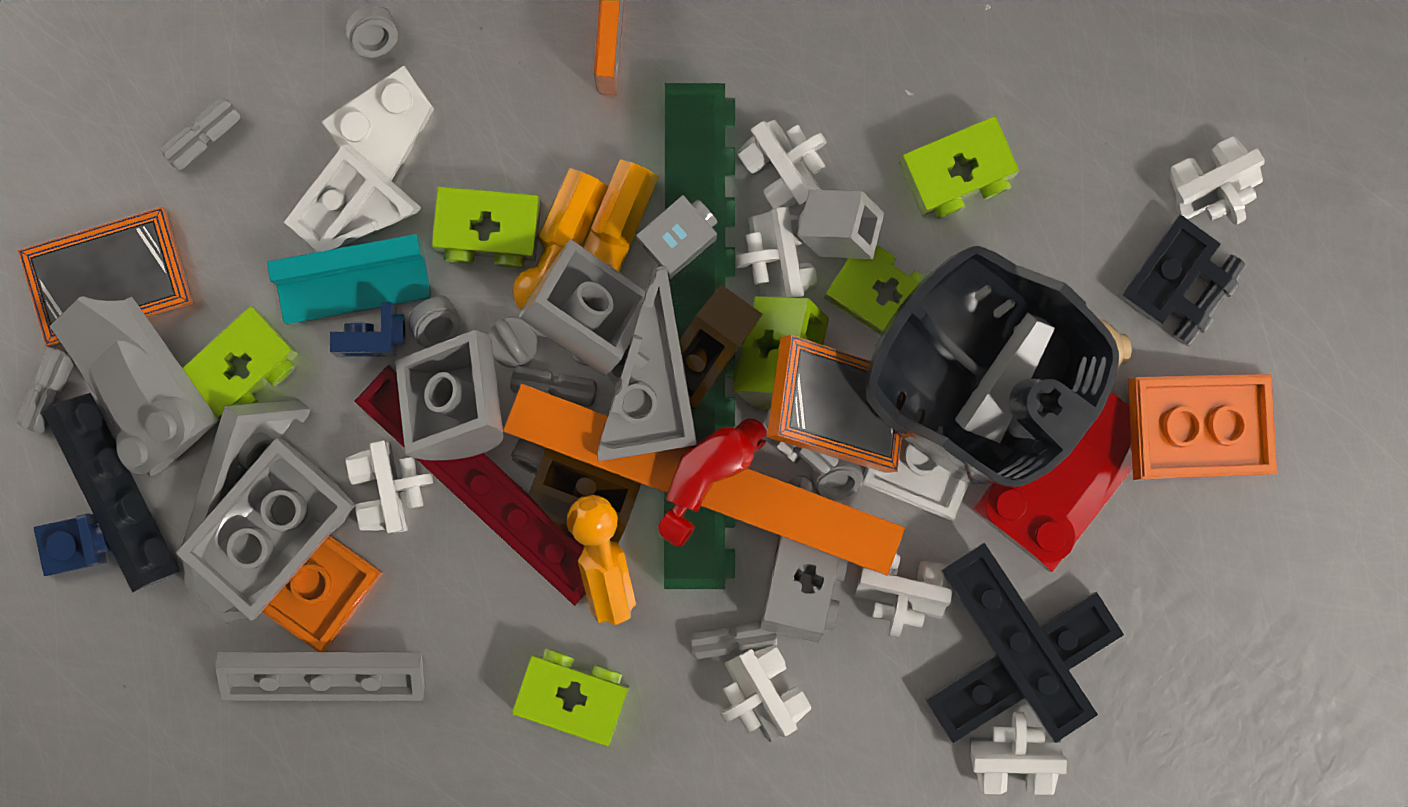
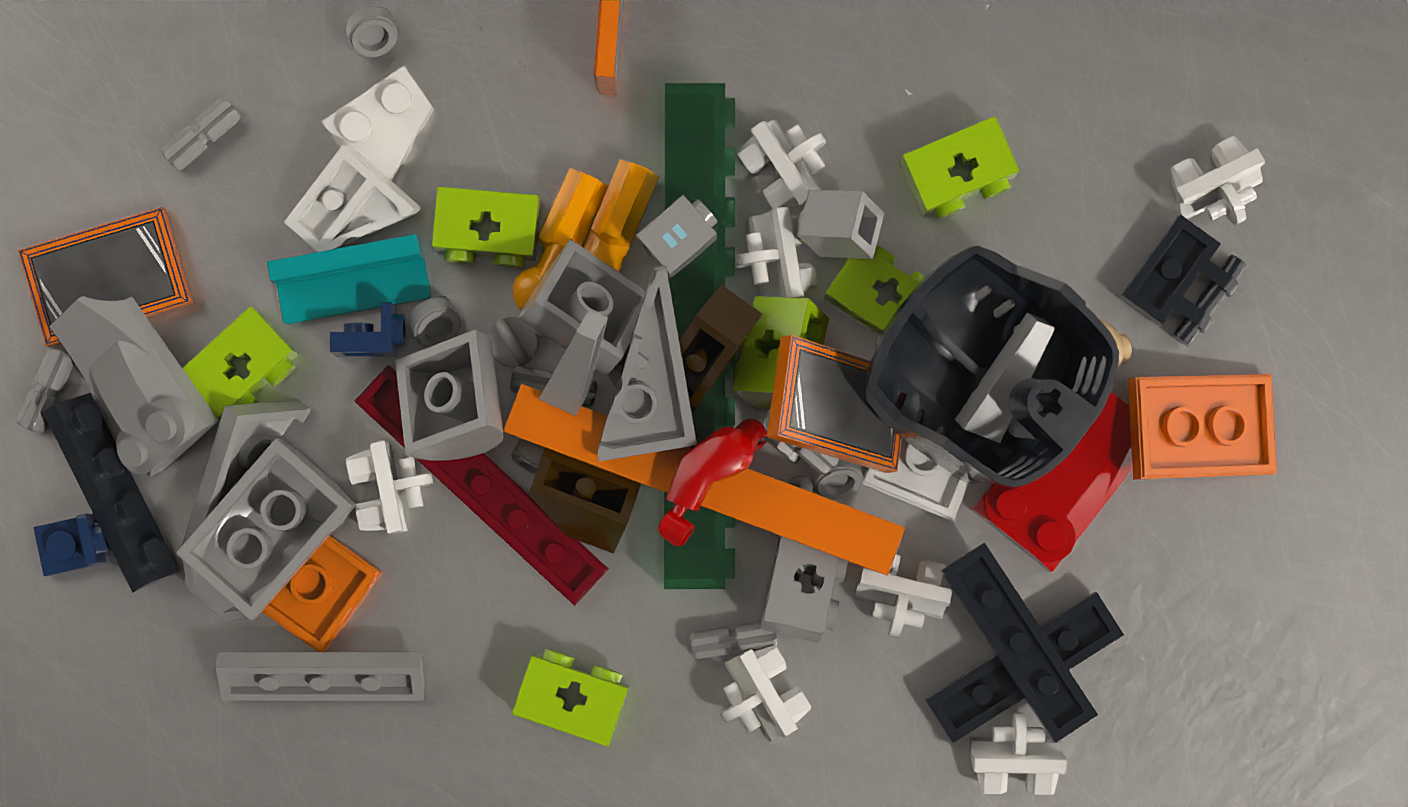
light orange piece [567,495,636,625] -> none
none -> light grey piece [539,309,608,416]

